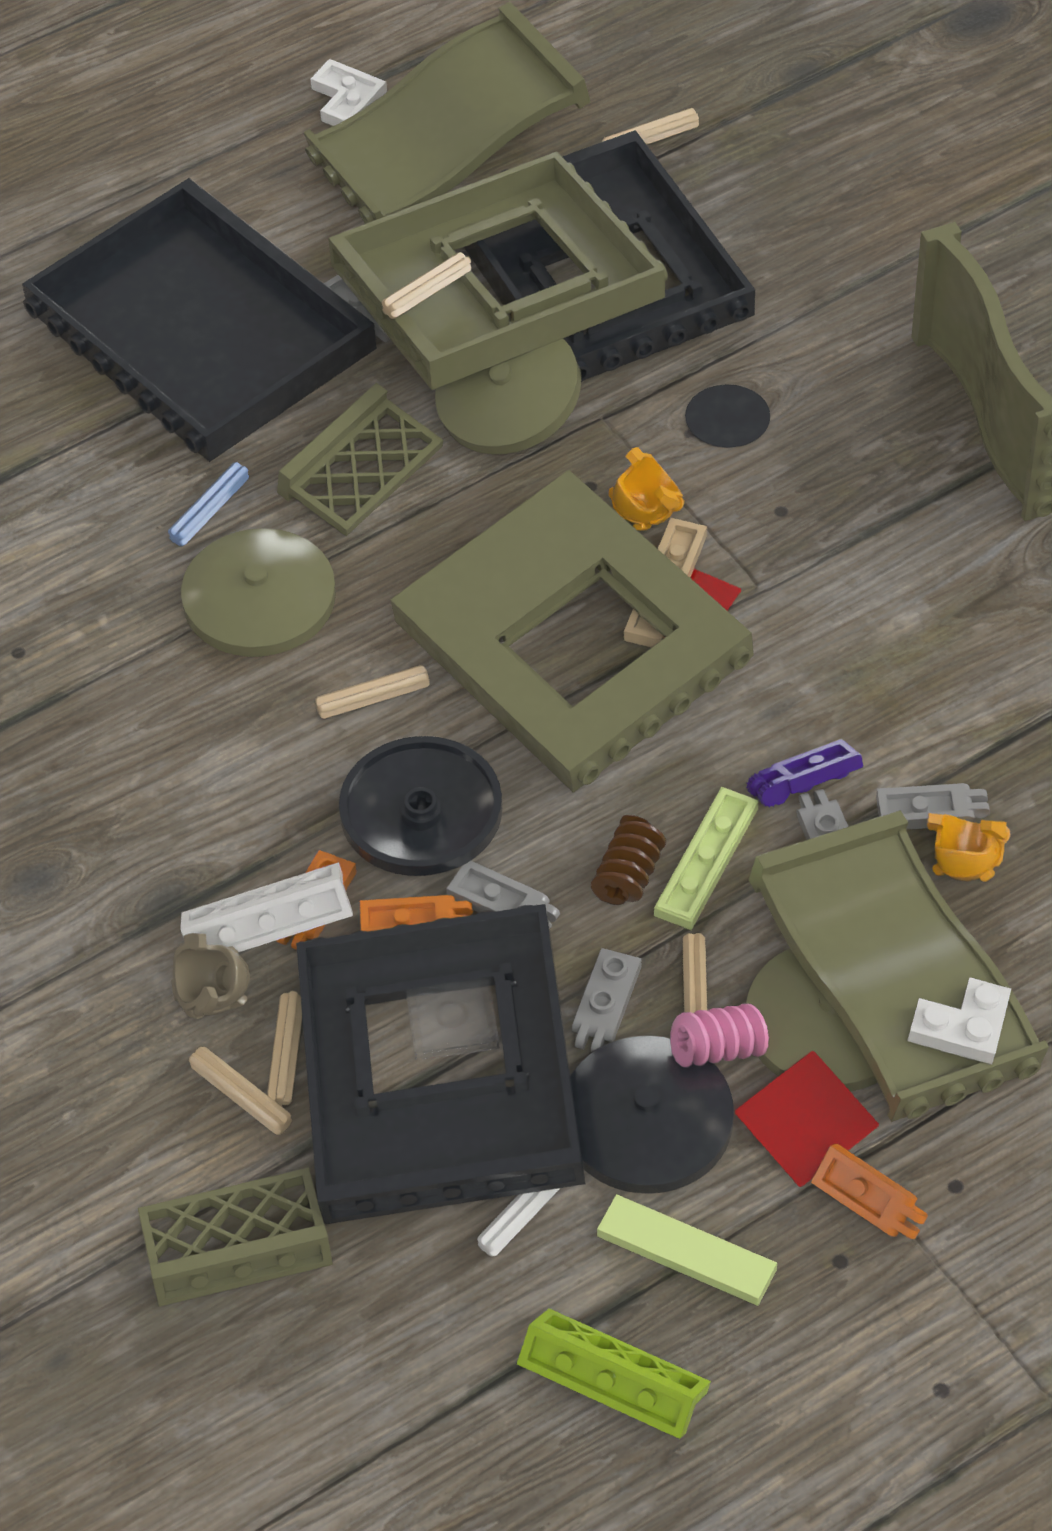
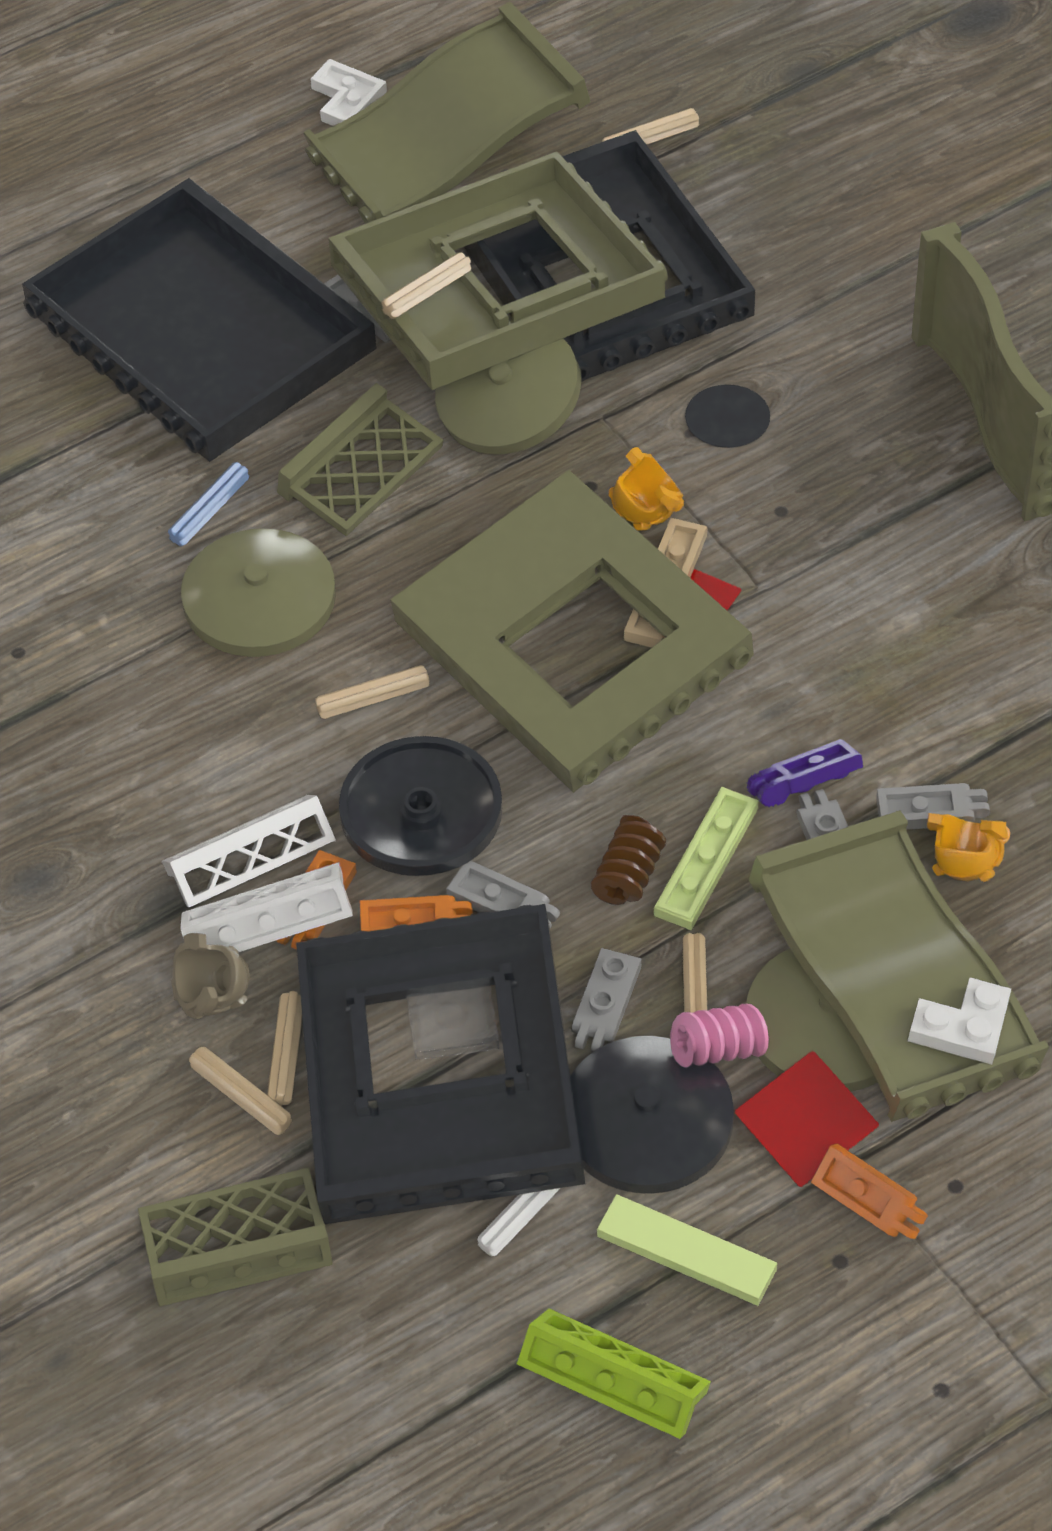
none -> white fence [162,795,336,907]

